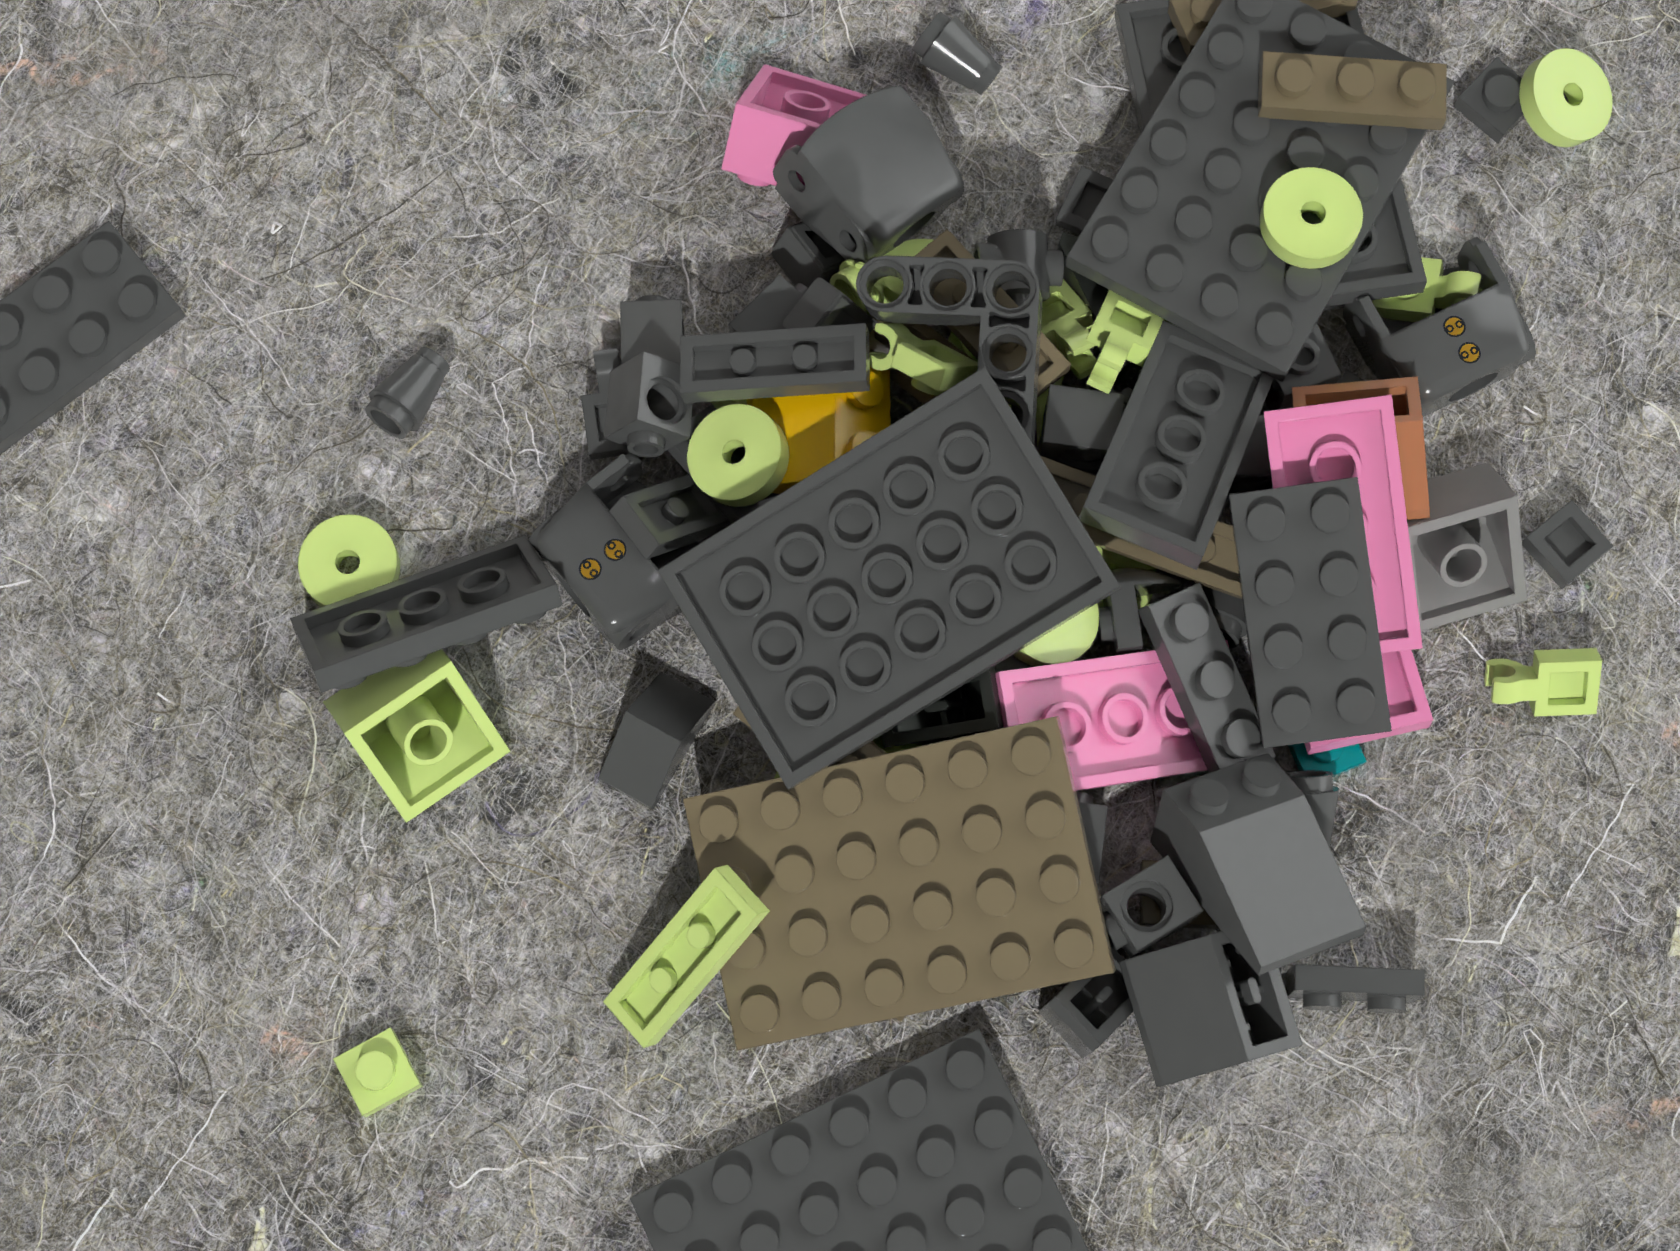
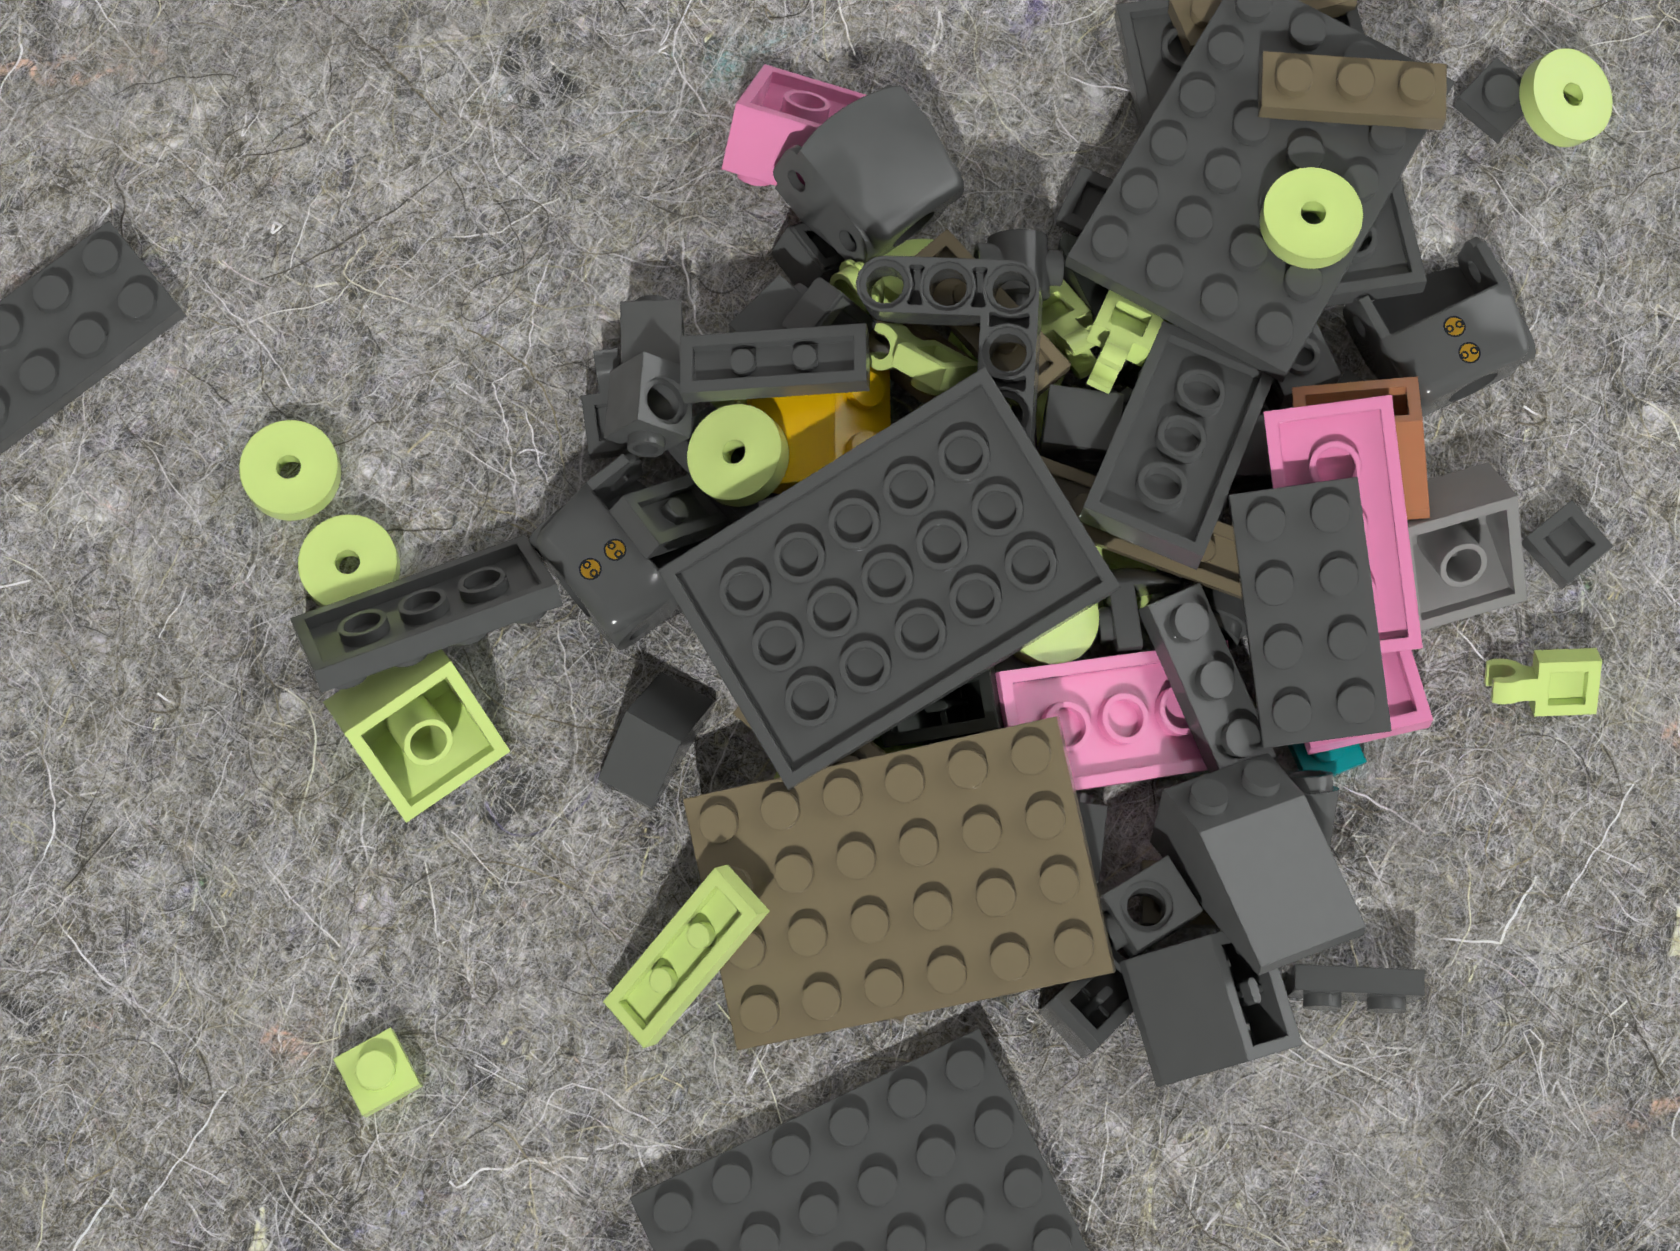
dark grey cone [365,347,450,439] -> none
dark grey cone [912,11,1003,95] -> none
yellowish green plate [1372,257,1482,322] -> none
none -> yellowish green piece [239,420,341,521]

